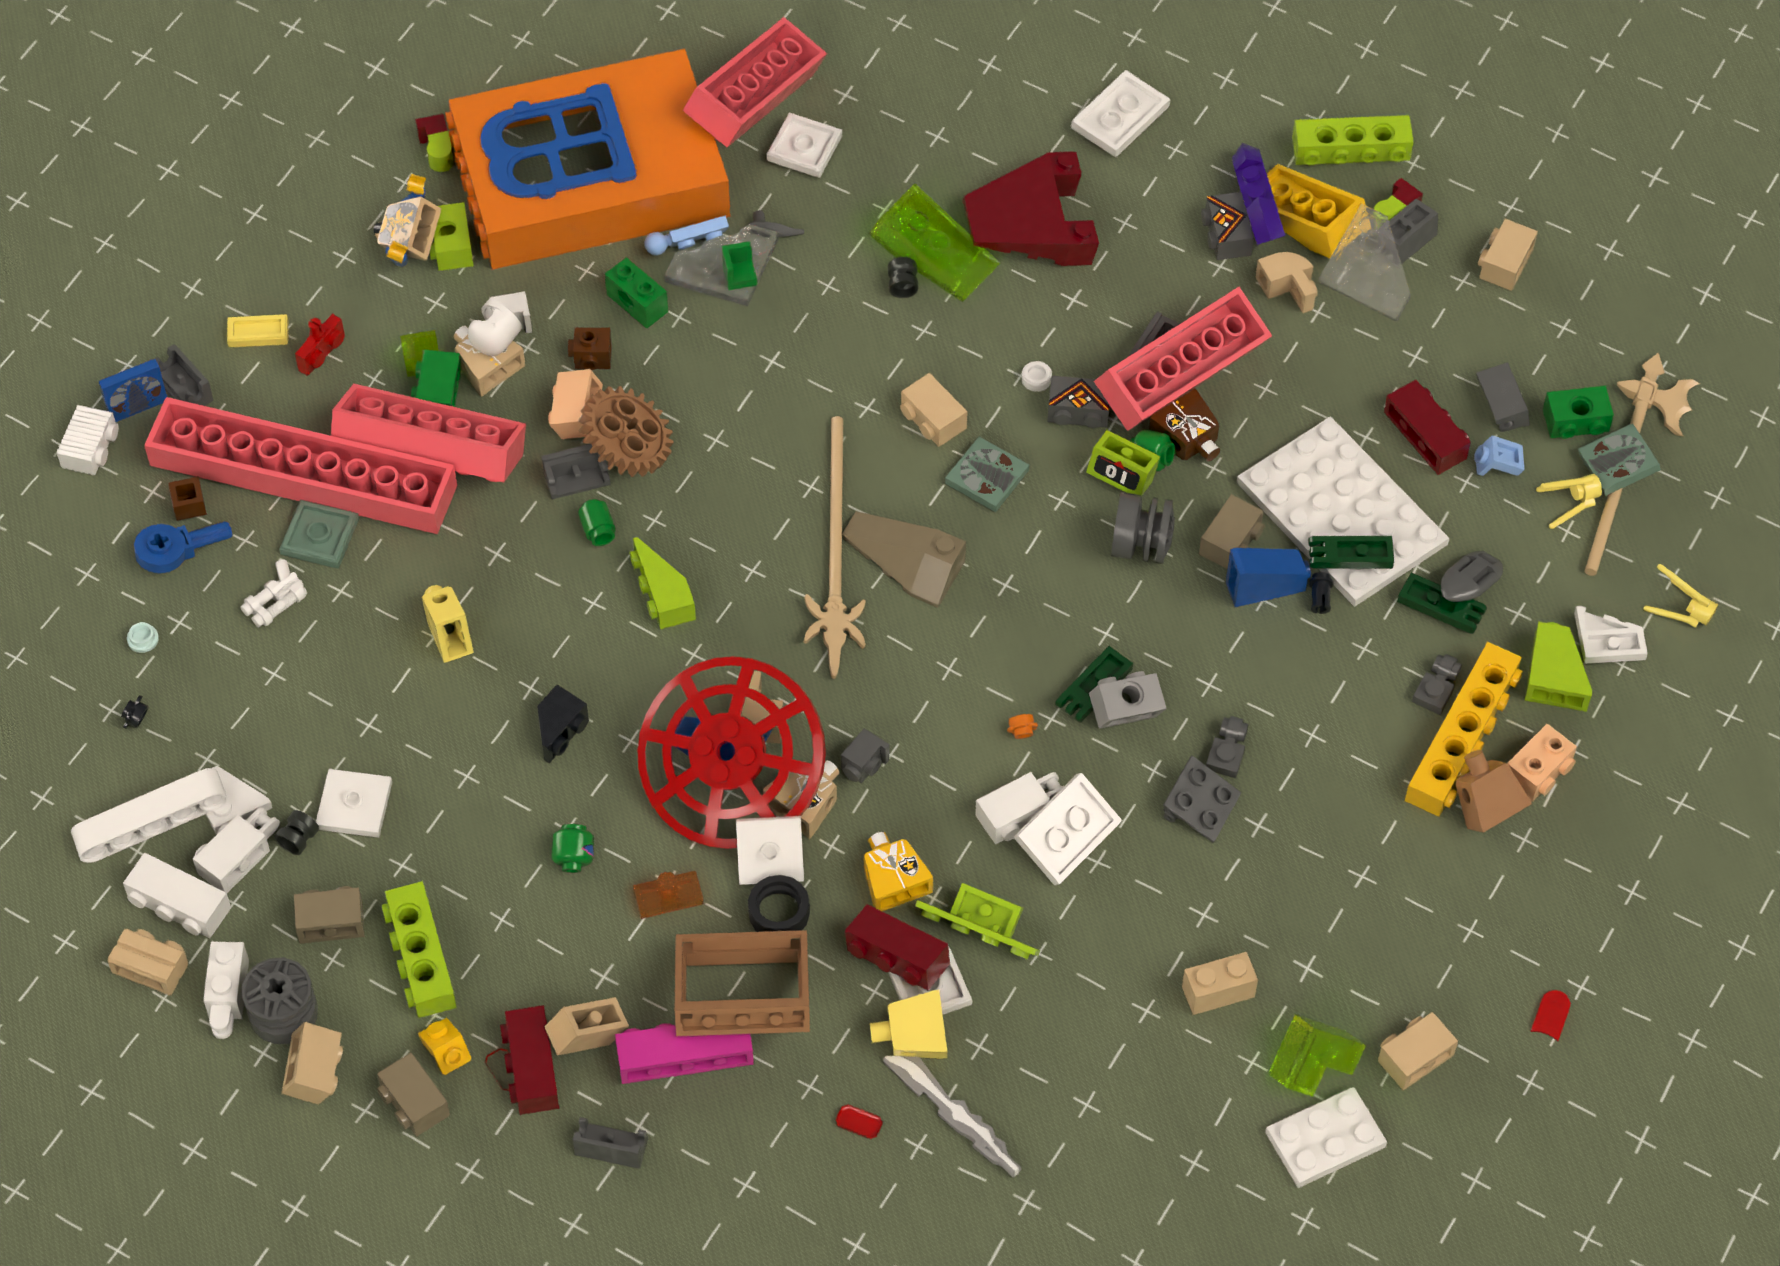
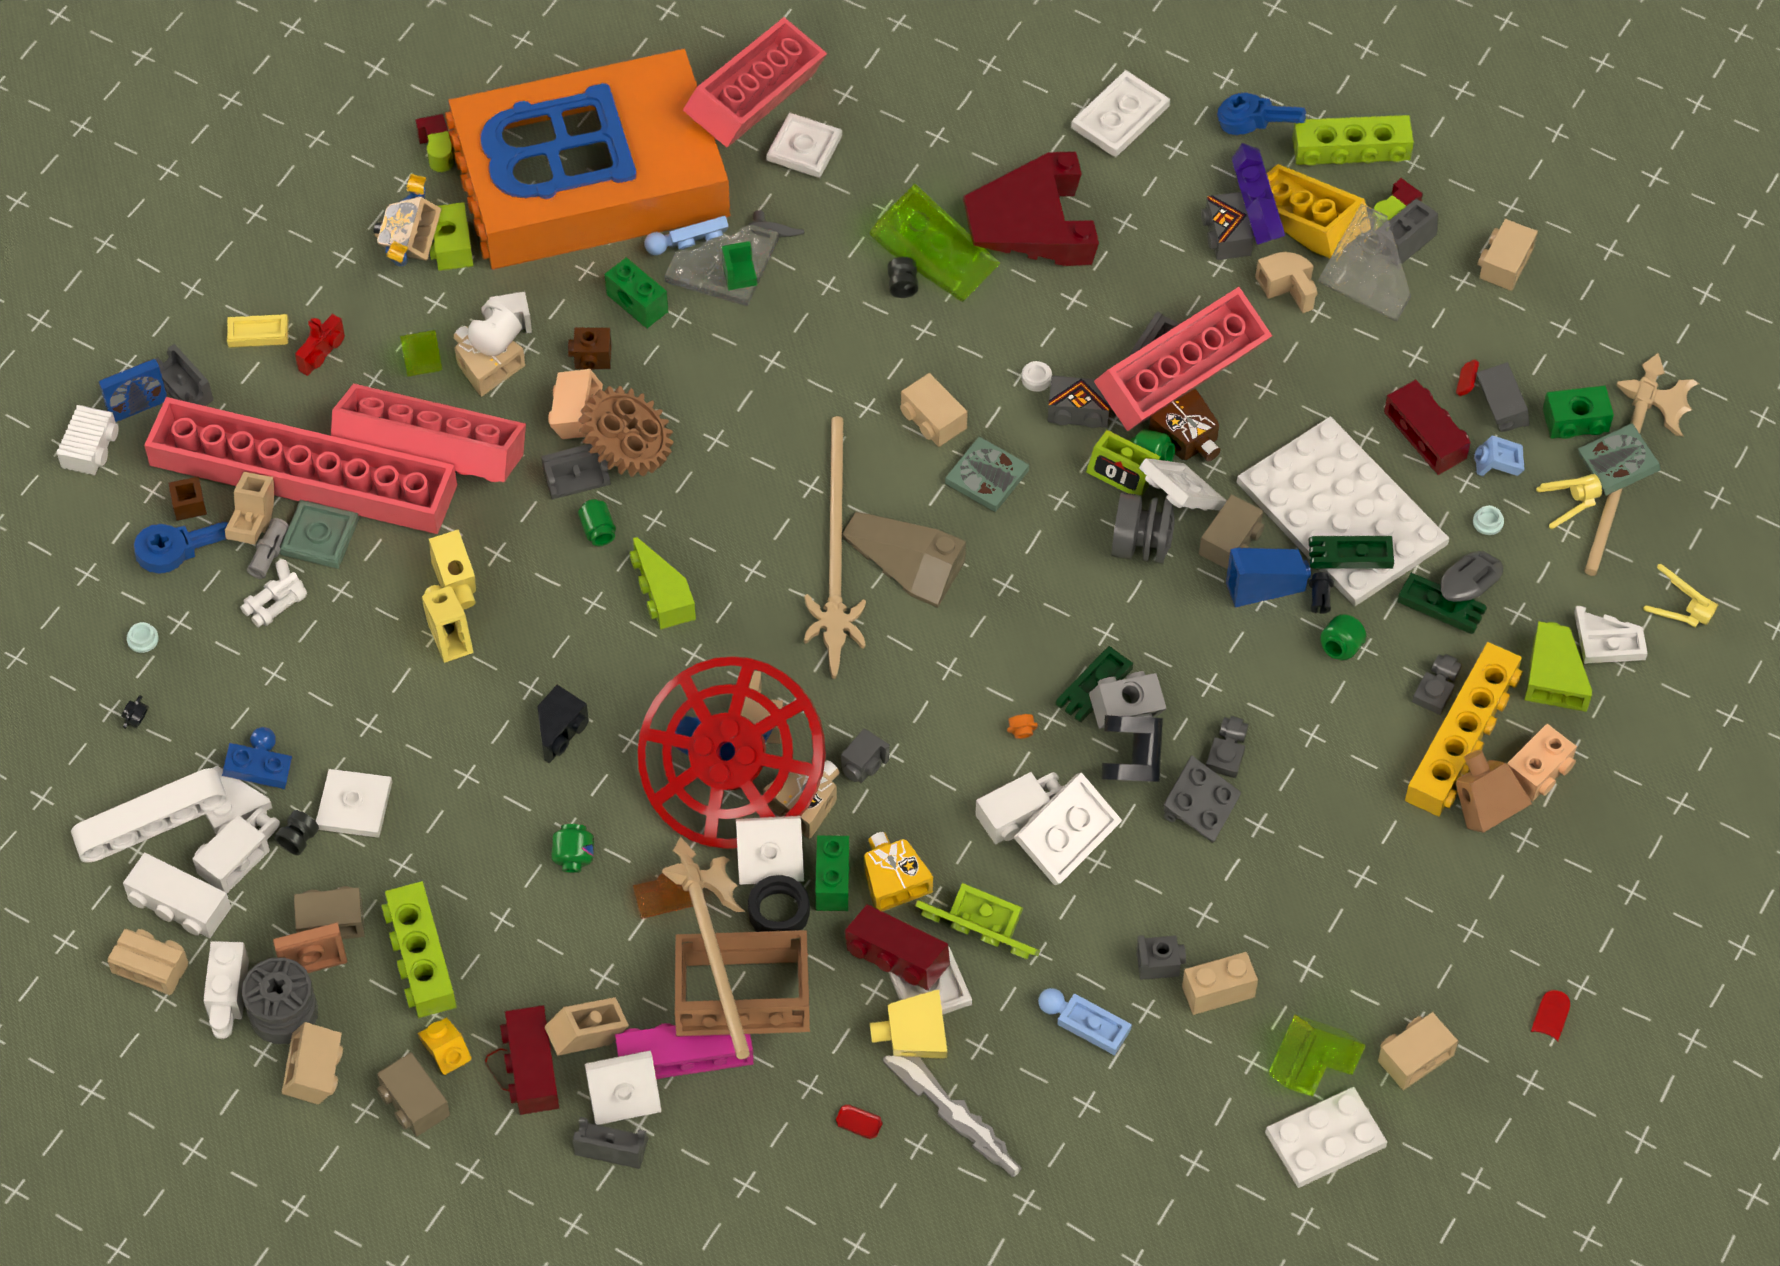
green brick [411,349,462,407] -> none
none -> blue plate [222,727,292,789]
none -> tan brick [225,472,274,545]
none -> light grey pin [247,518,289,579]
none -> nougat plate [273,922,348,973]
none -> light yellow torso [429,529,476,610]
none -> white plate [585,1050,662,1125]
none -> tan piece [662,836,750,1059]
none -> green brick [816,835,849,911]
none -> light blue plate [1038,988,1132,1056]
none -> black connector [1102,715,1163,782]
none -> dark grey brick [1136,935,1186,980]
none -> white plate [1139,458,1227,511]
none -> blue piece [1217,93,1306,135]
none -> green head [1320,614,1367,660]
none -> red piece [1456,359,1479,397]
none -> light aqua plate [1473,506,1504,535]

